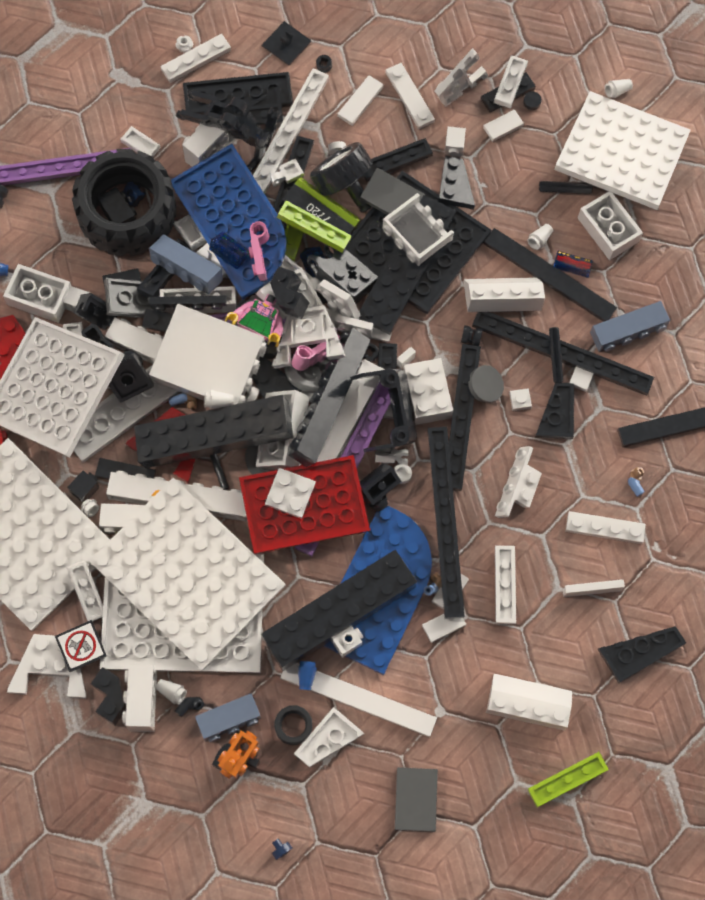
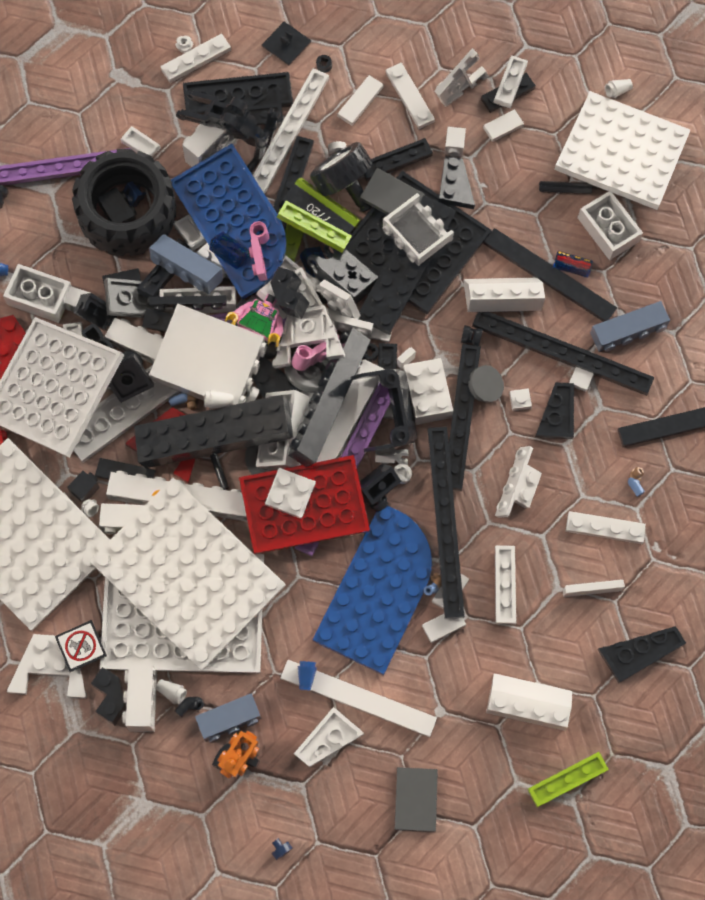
white tile [67,560,103,621] -> none
black brick [261,549,417,671] -> none
white plate [270,159,304,187] -> none
black tyre [274,705,312,745] -> none
white brick [331,625,363,657] -> none
black tile [523,91,542,110] -> none
white cone [527,224,553,250] -> none
black axle [549,327,563,383] -> none

